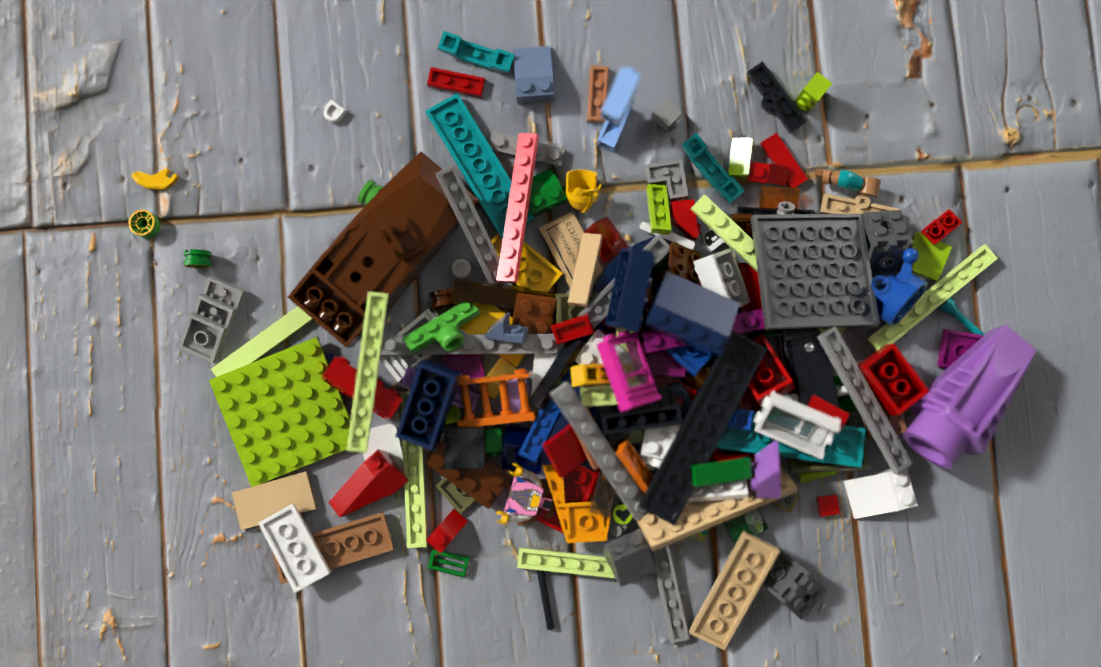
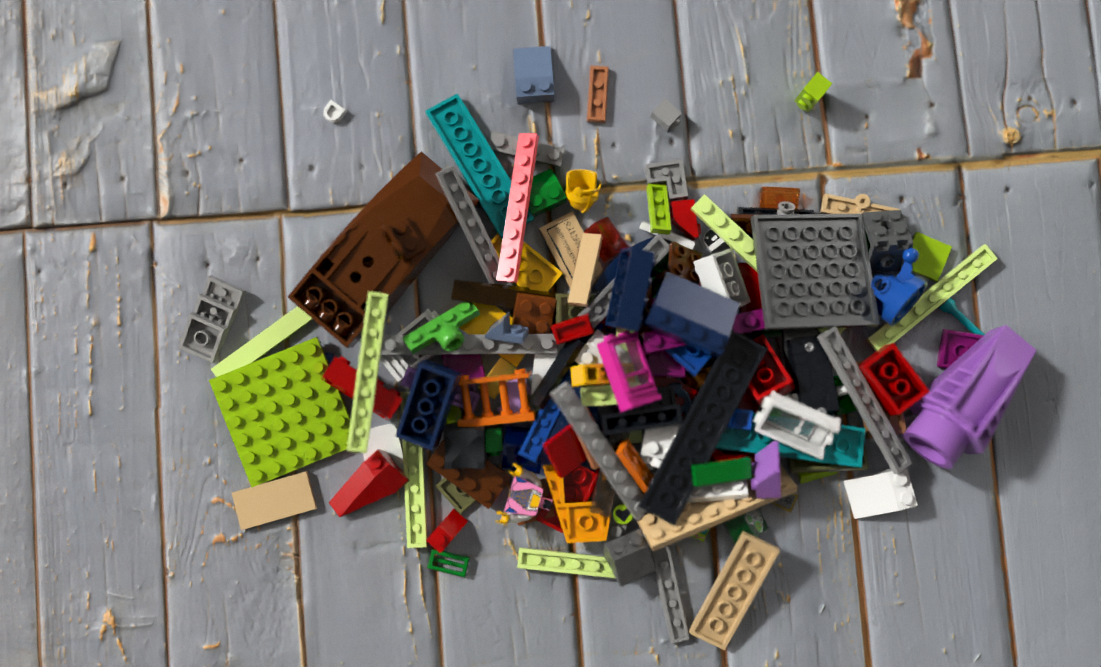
bright green wheel [129,210,161,239] -> none
yellow piece [131,168,180,190] -> none
green wheel [183,249,211,268] -> none
white plate [258,503,331,593] -> none
medium nougat plate [271,512,395,584] -> none
bright green wheel [357,179,383,205] -> none
red tile [427,67,486,98] -> none
reddish brown wheel [429,288,458,309] -> none
teal slope [438,31,515,73] -> none
white tile [452,259,471,279] -> none
black bar [537,570,555,630] -> none
light blue arch [596,67,641,152] -> none
teal slope [681,133,744,204] -> none
slope [728,138,753,178] -> none
black hinge [746,61,807,134] -> none
red slope [747,162,789,187] -> none
red tile [760,133,808,190] -> none
dark grey bracket [761,546,827,620] -> none
red tile [807,395,850,432] -> none
medium nougat piece [815,168,881,198] -> none
red tile [816,494,840,517] -> none
red slope [921,209,963,245] -> none

